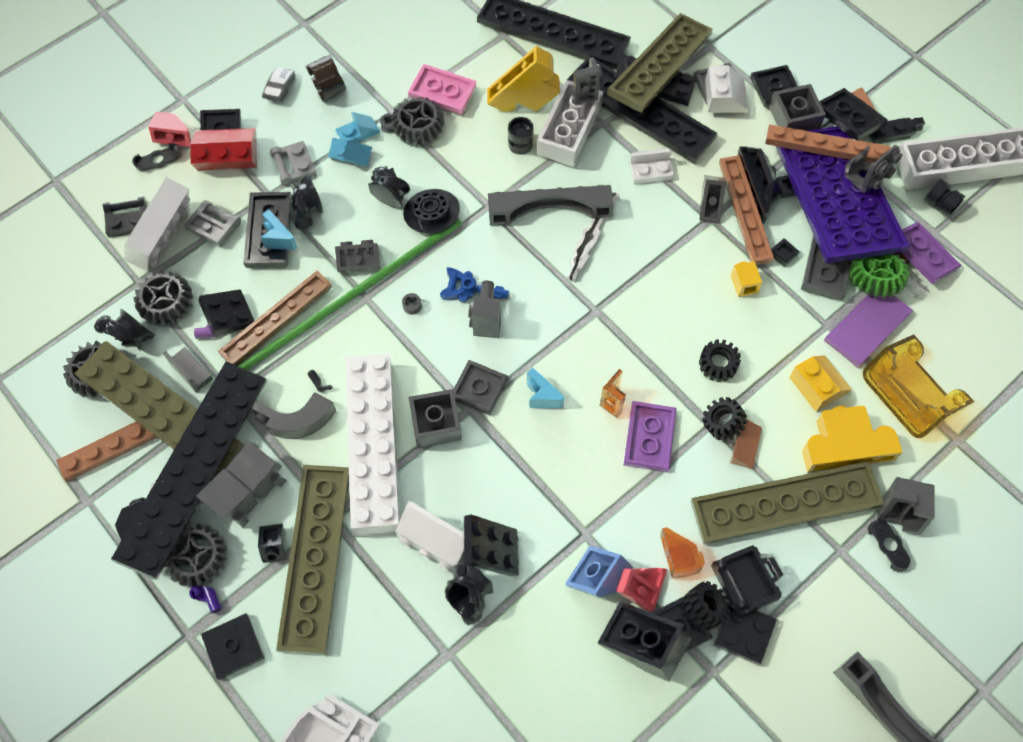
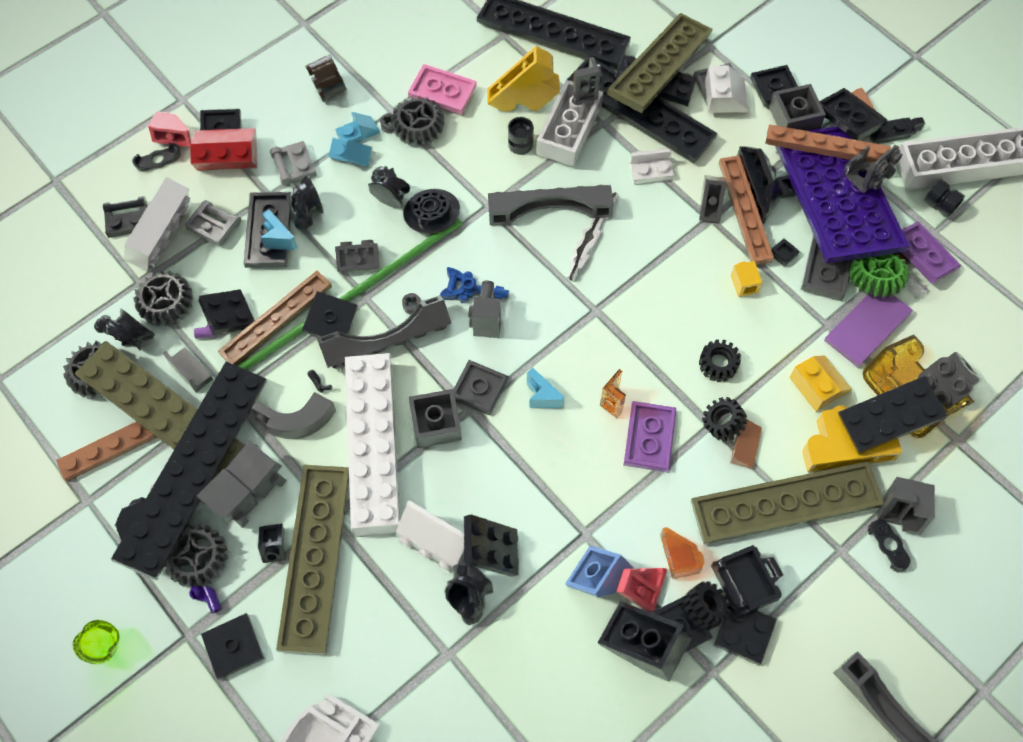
slope [262,66,295,102] -> none
none -> clear neon green helmet [72,619,120,665]
none -> black plate [302,291,358,337]
none -> dark grey arch [317,295,452,368]
none -> black plate [838,376,947,455]
none -> dark grey piece [917,352,982,410]

